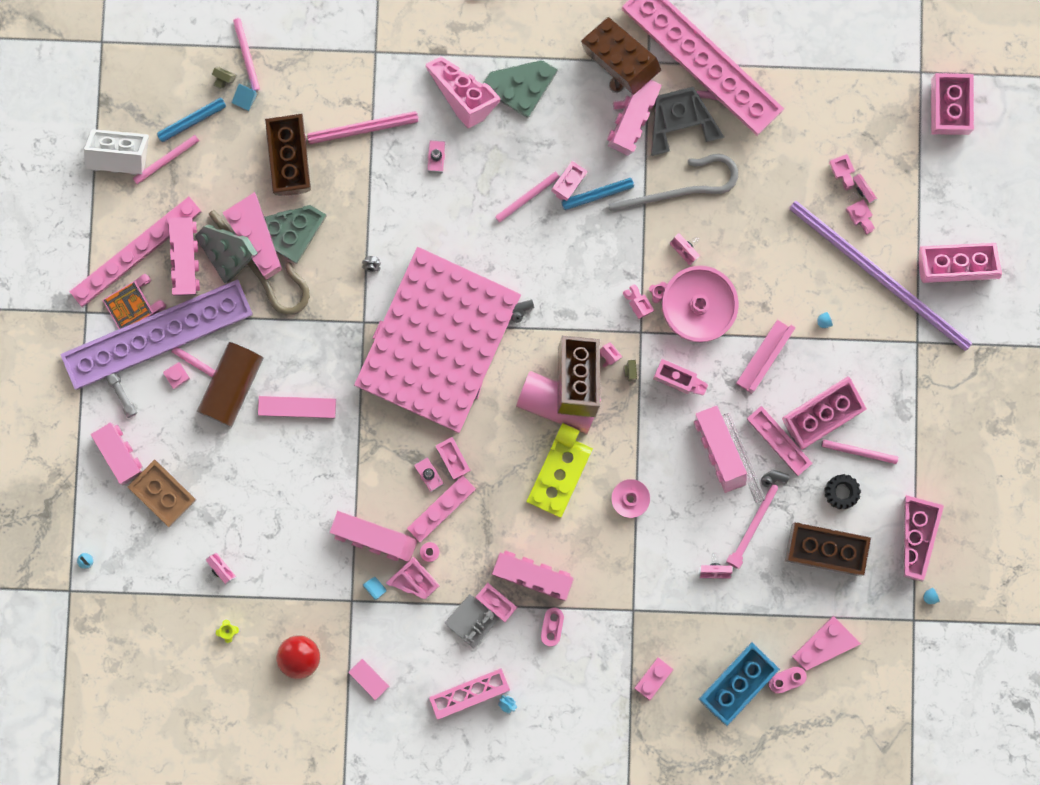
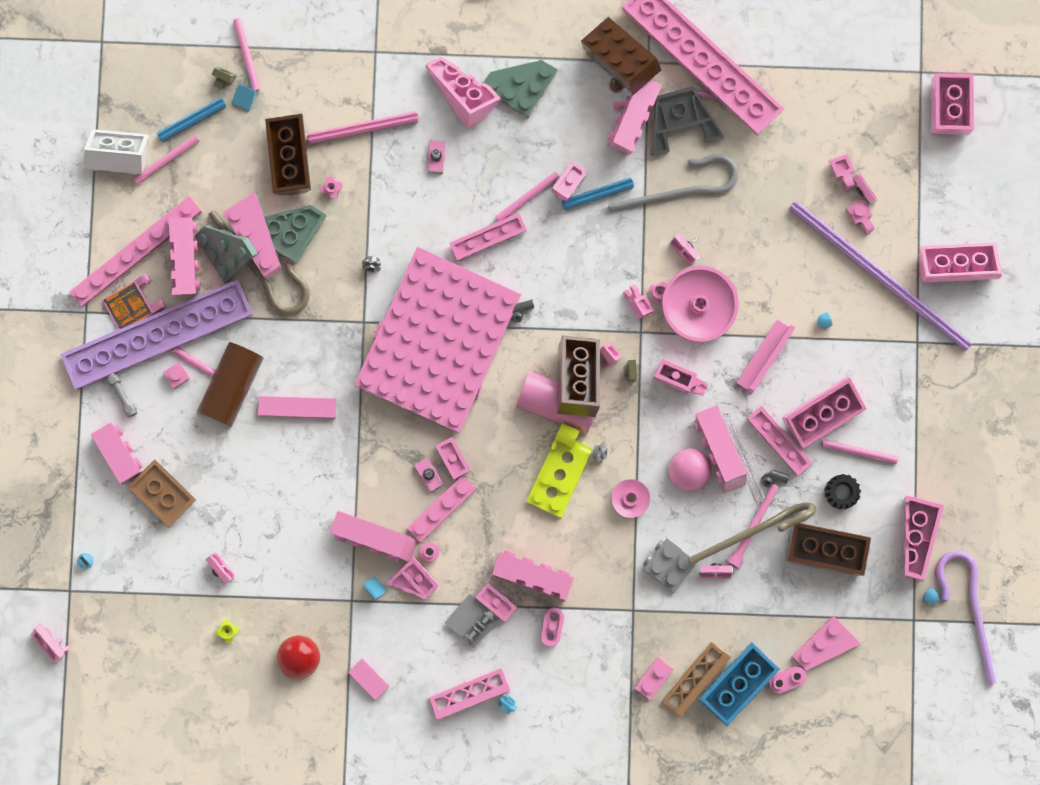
none -> bright pink plate [31,624,69,664]
none -> bright pink plate [320,176,343,199]
none -> bright pink plate [450,213,527,261]
none -> light grey plate [593,443,608,463]
none -> light grey plate [643,539,696,593]
none -> medium nougat fence [662,642,731,717]
none -> bright pink piece [668,448,711,492]
none -> dark tan piece [688,502,816,565]
none -> lavender piece [936,551,996,685]

